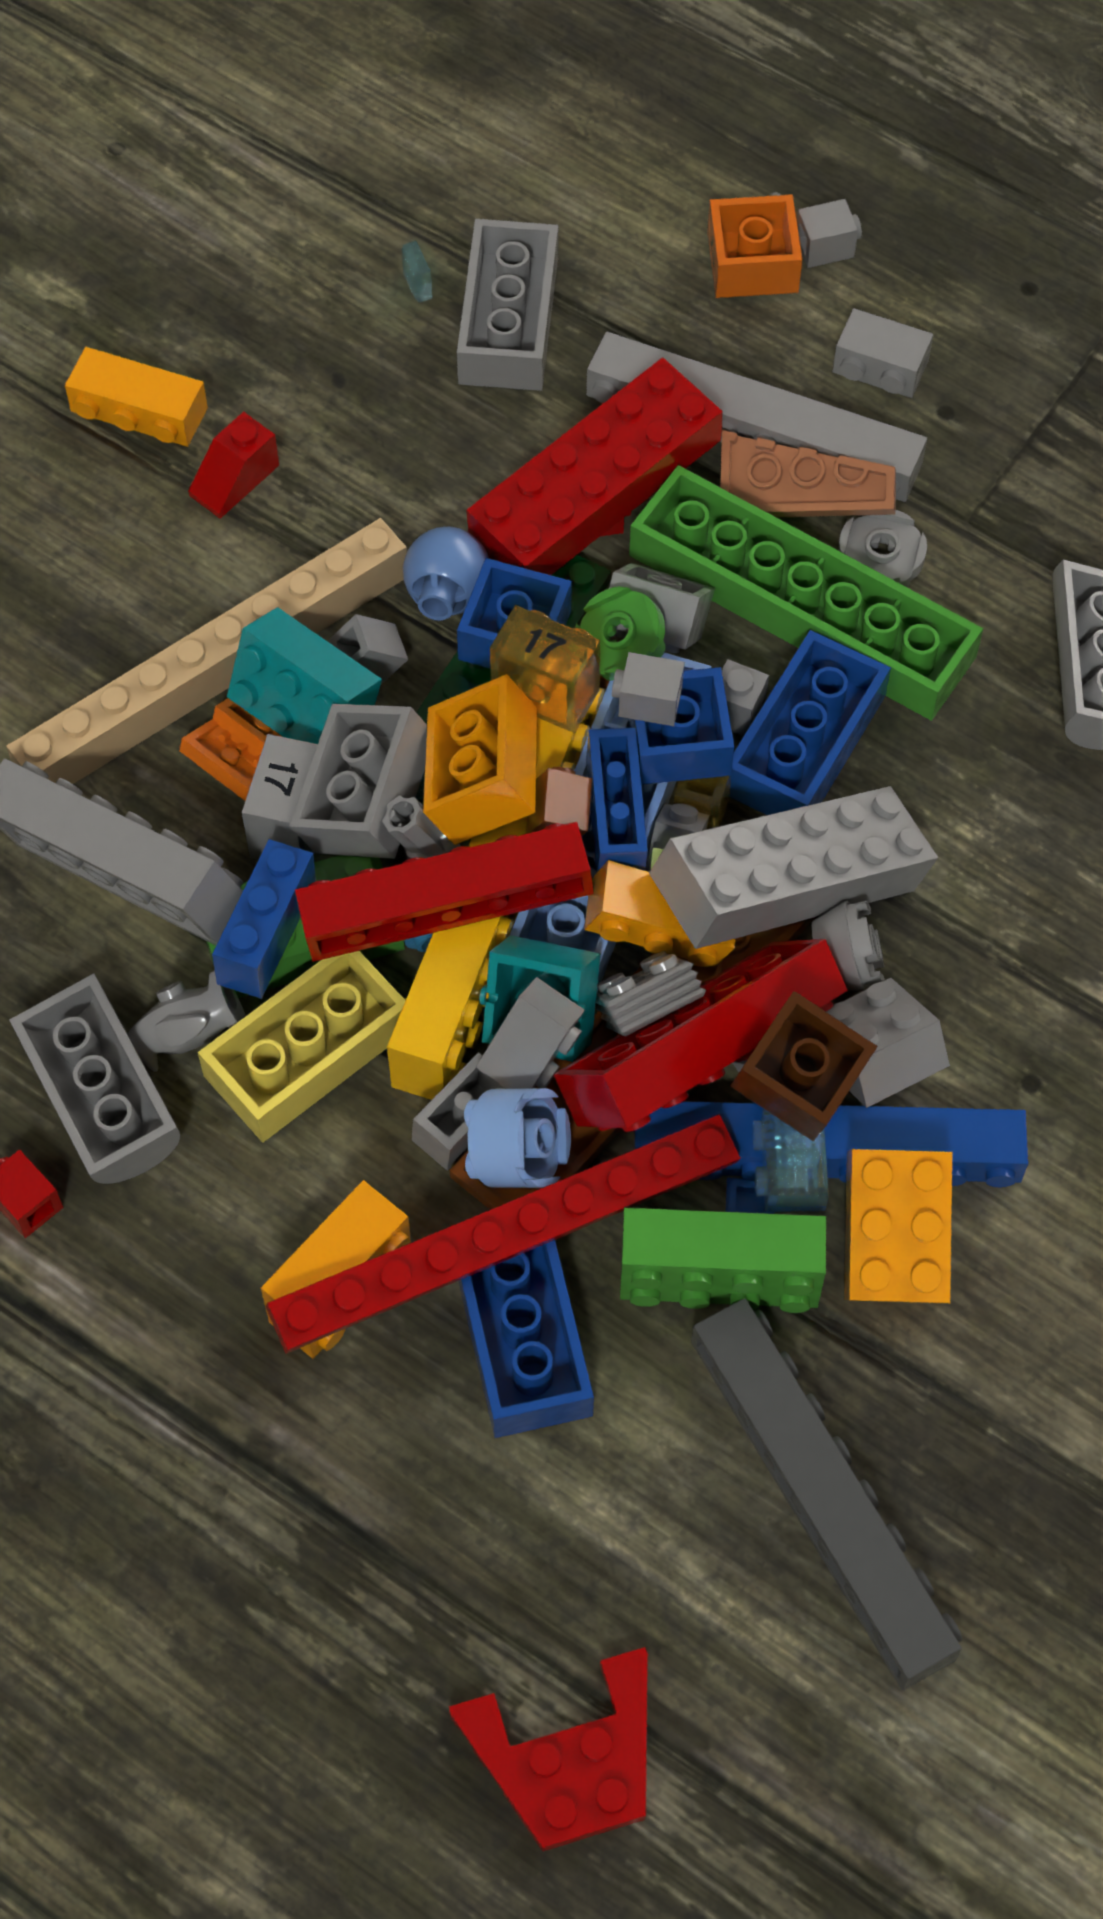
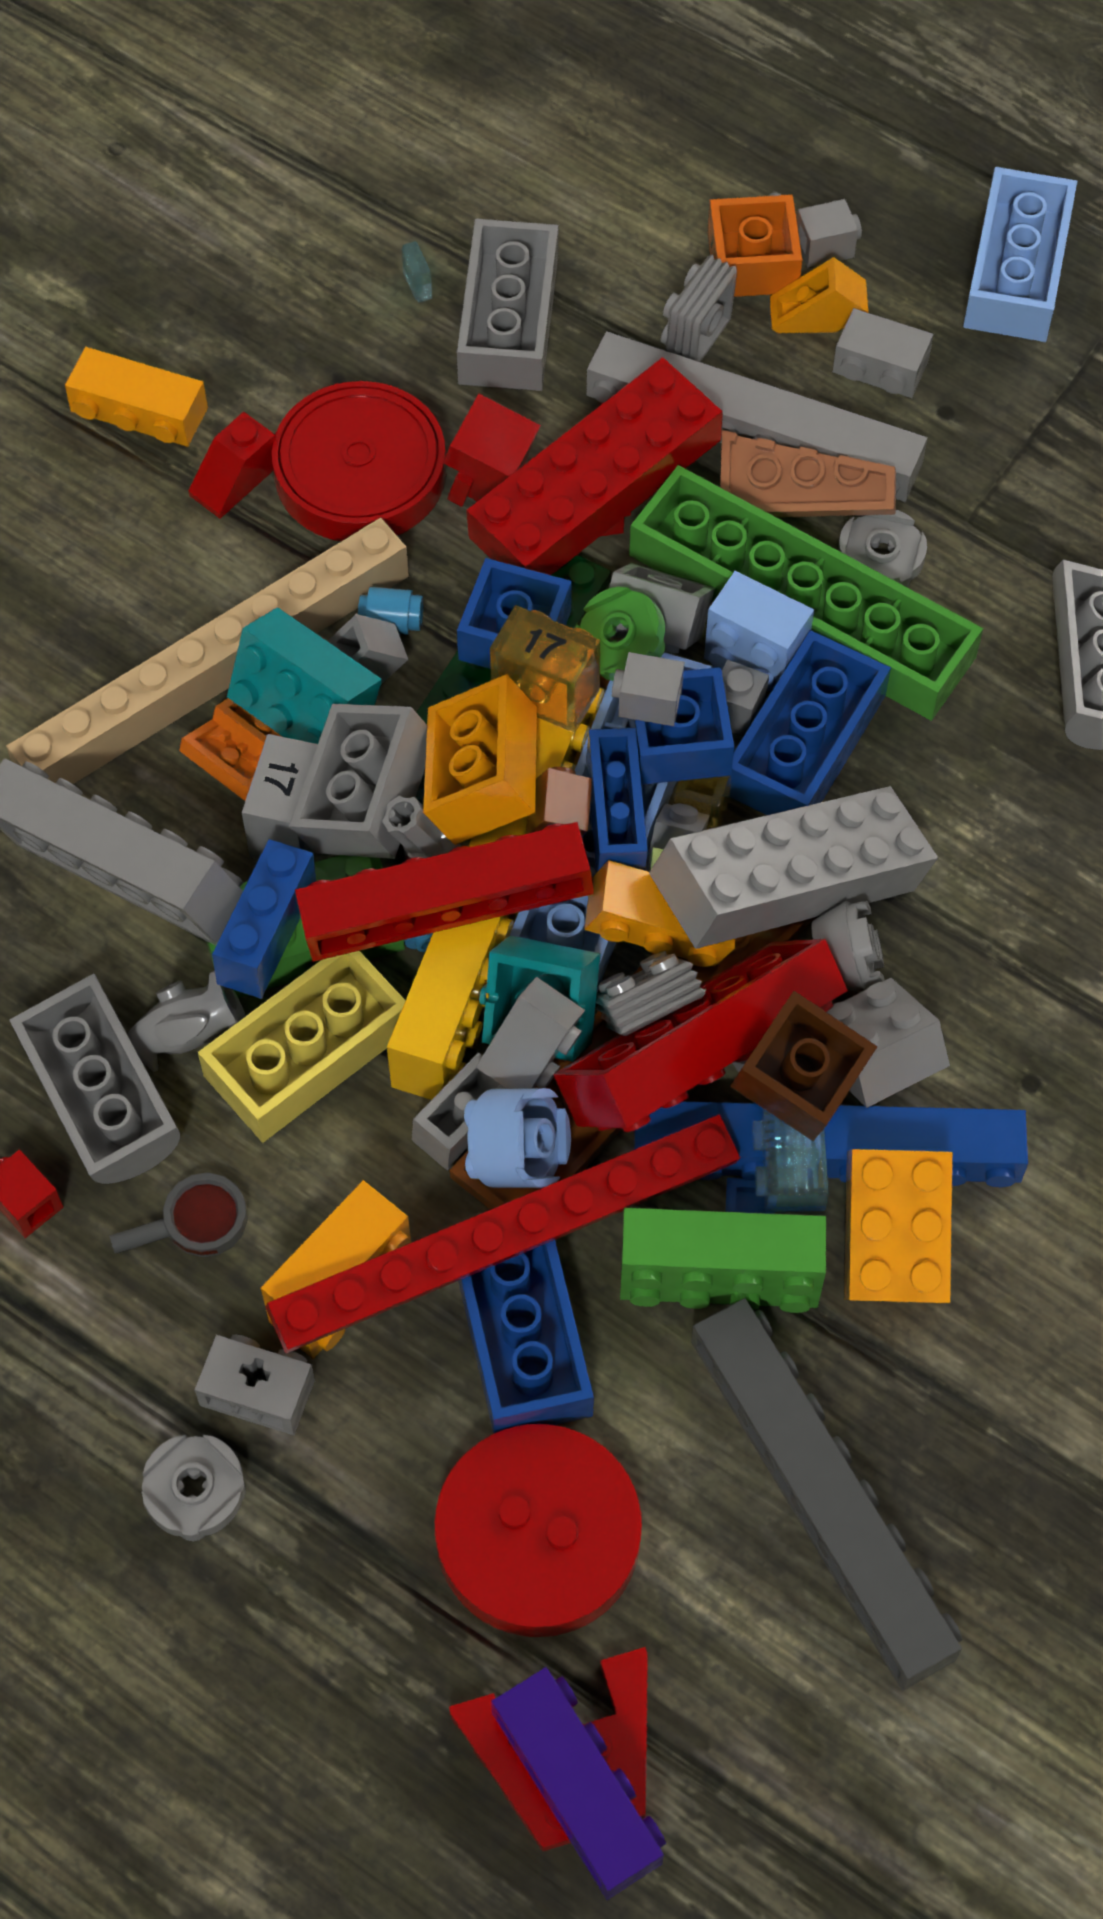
medium blue brick [403,527,489,620] -> none
none -> piece [110,1173,248,1257]
none -> light grey plate [142,1435,246,1541]
none -> light grey brick [195,1335,315,1436]
none -> red brick [272,381,446,542]
none -> dark azure brick [358,587,424,635]
none -> red brick [435,1424,642,1637]
none -> red plate [443,394,541,507]
none -> dark purple brick [491,1667,666,1900]
none -> light grey brick [661,254,737,362]
none -> light blue brick [704,571,814,692]
none -> light orange slope [770,257,869,333]
none -> light blue brick [963,167,1077,342]

